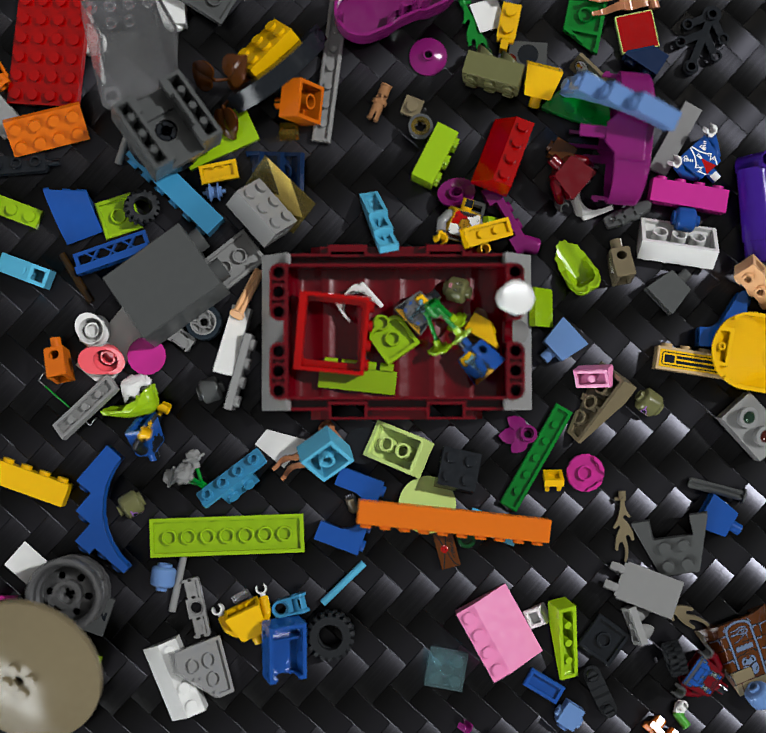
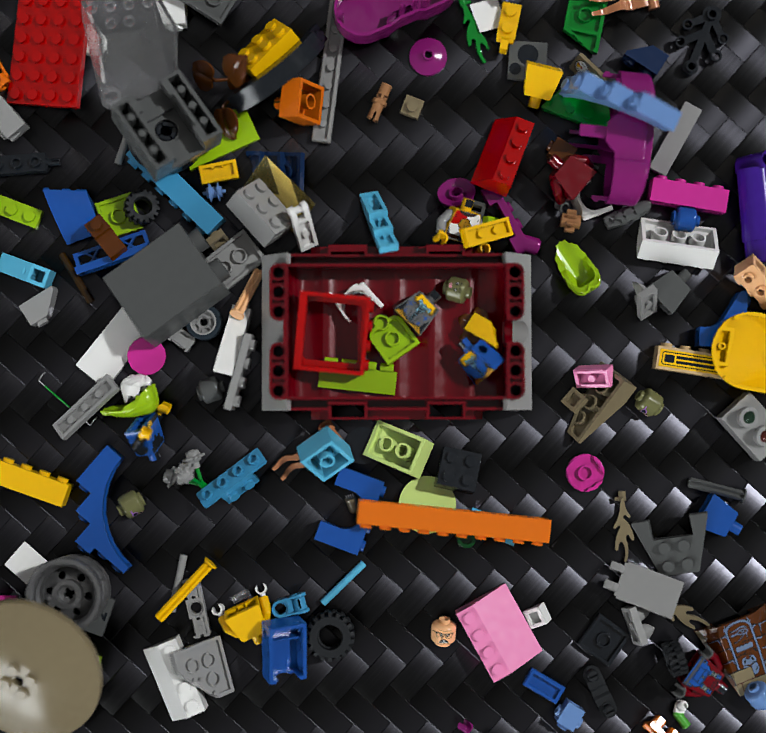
orange plate [3,102,90,158] -> none
orange torso [43,337,76,384] -> none
white piece [74,312,110,347] -> none
coral piece [78,344,125,375] -> none
lime plate [149,513,305,558] -> none
medium blue head [150,562,176,592] -> none
white sticker [255,429,305,468] -> none
clear yellow slope [279,122,299,140] -> none
piece [408,114,433,140] -> none
lime brick [411,122,460,190] -> none
plant [423,298,472,356] -> none
clear light blue plate [424,646,469,692] -> none
reddish brown tile [432,532,461,570] -> none
olive piece [462,44,525,98] -> none
white piece [496,280,535,315] -> none
green tile [499,403,573,512] -> none
magenta plate [499,416,537,453] -> none
lime tile [529,287,553,328] -> none
medium blue torso [540,317,588,363] -> none
yellow tile [542,469,564,491] -> none
lime slope [548,597,578,680] -> none
dark tan torso [607,238,637,286] -> none
red tile [614,9,660,56] -> none
blue torso [667,123,721,184] -> none
none -> light grey slope [19,286,58,327]
none -> reddish brown arch [84,214,128,261]
none -> yellow axle [155,557,217,622]
none -> dark tan plate [206,228,230,251]
none -> white plate [287,200,319,252]
none -> light nougat head [431,616,457,647]
none -> medium nougat gear [560,209,581,233]
none -> dark tan plate [561,387,589,414]
none -> light grey tile [632,282,658,321]

